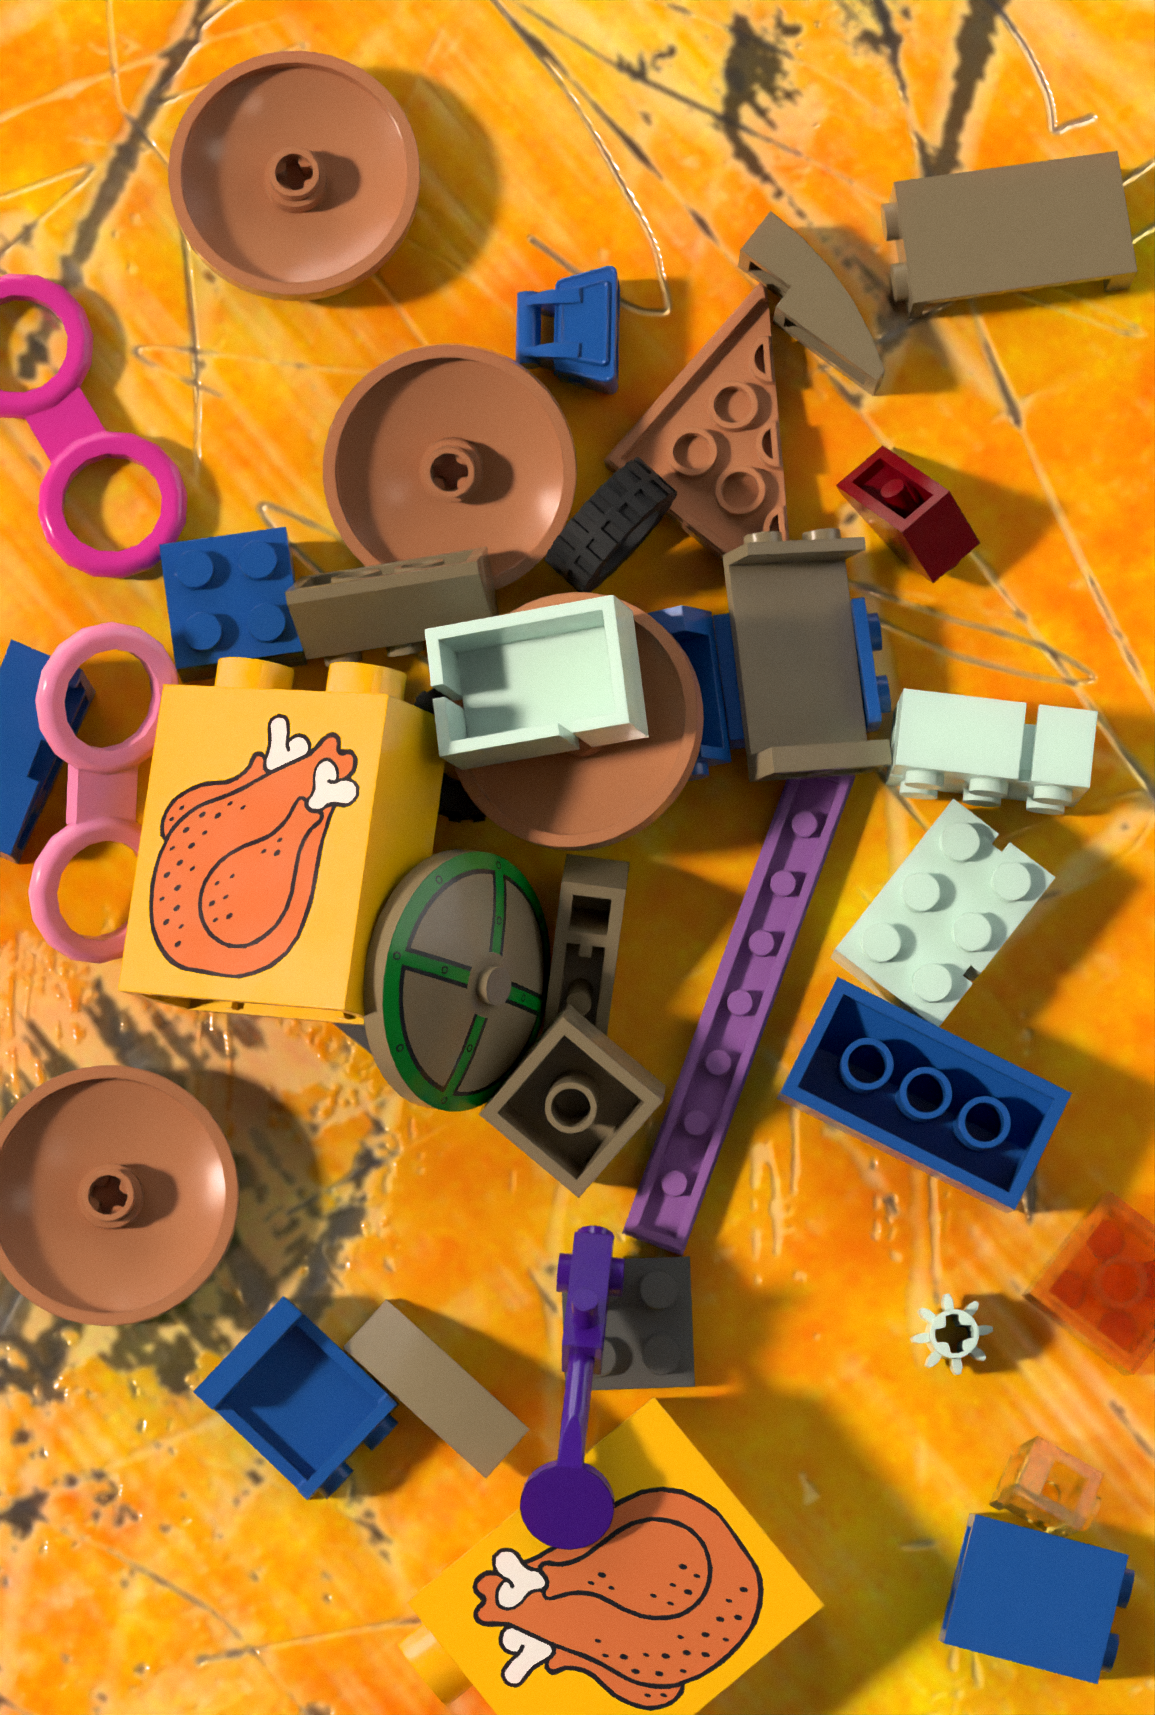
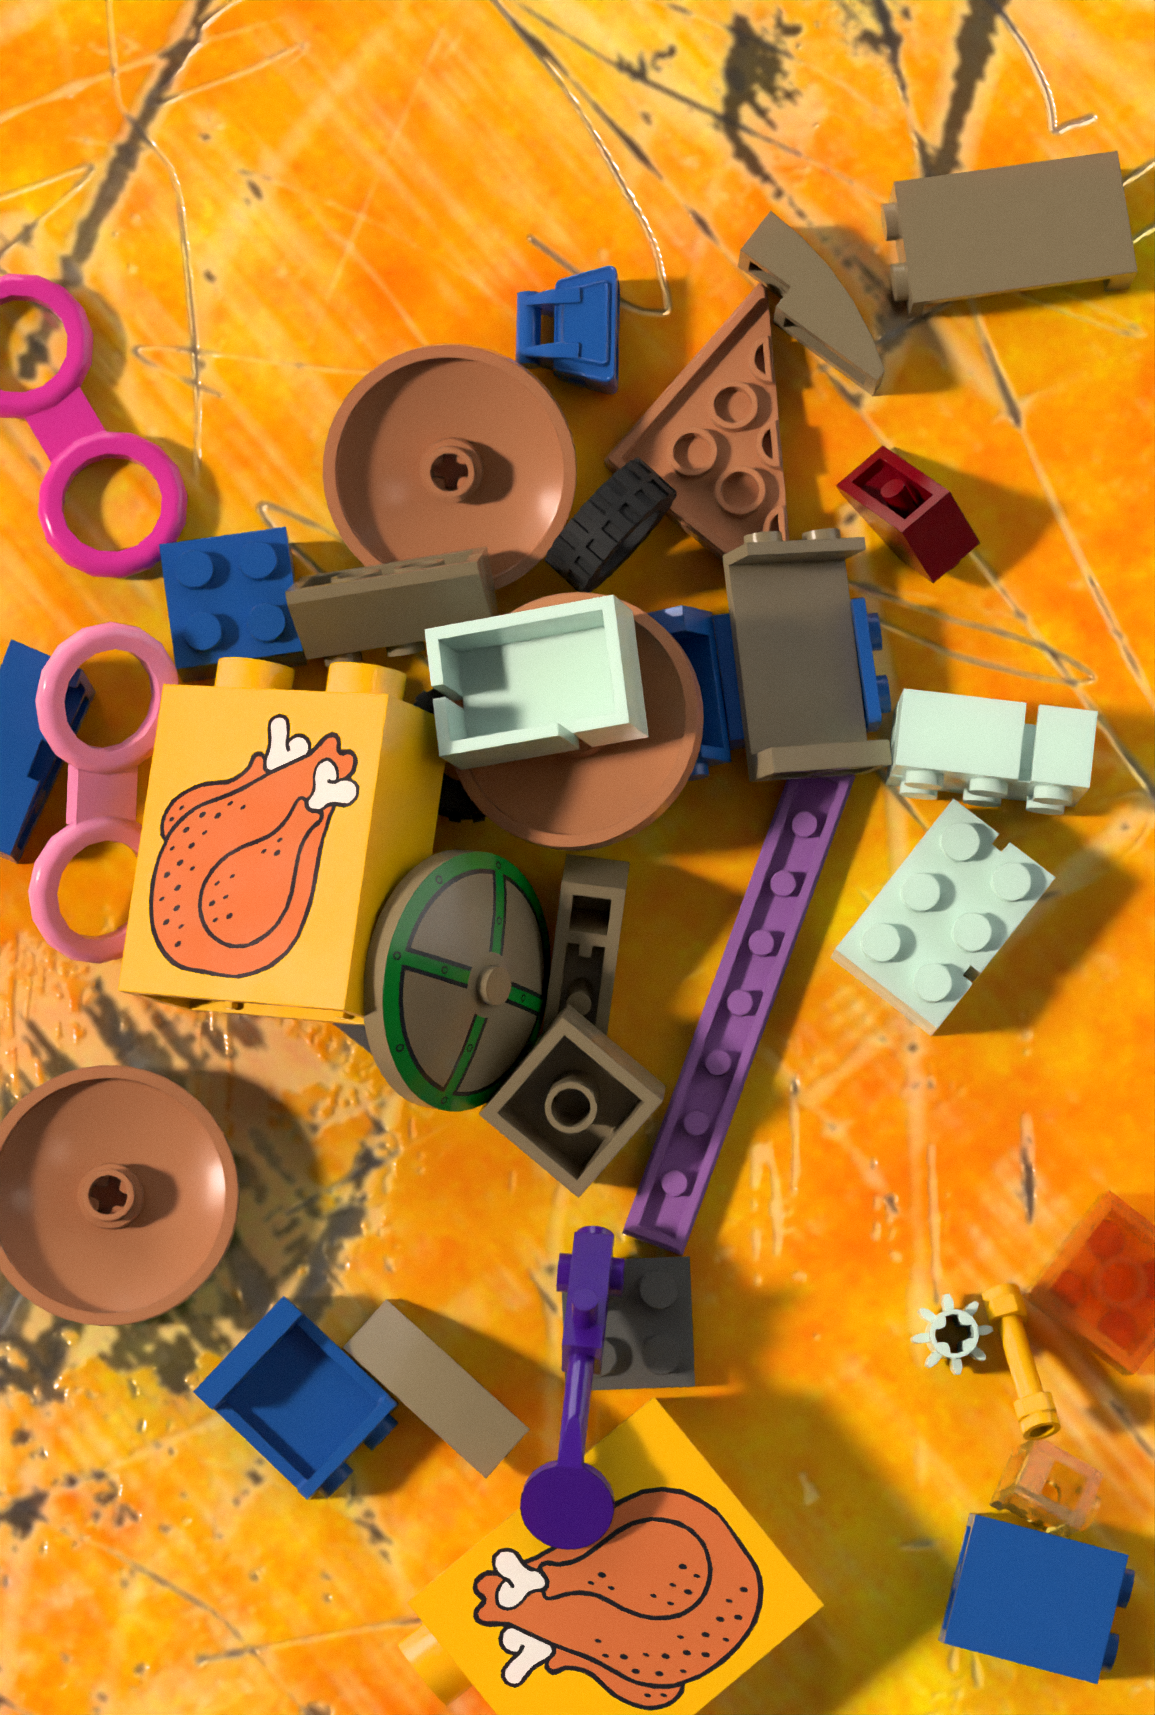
nougat dish [168,51,421,301] -> none
blue slope [776,977,1072,1213] -> none
none -> yellow bar [982,1283,1061,1441]

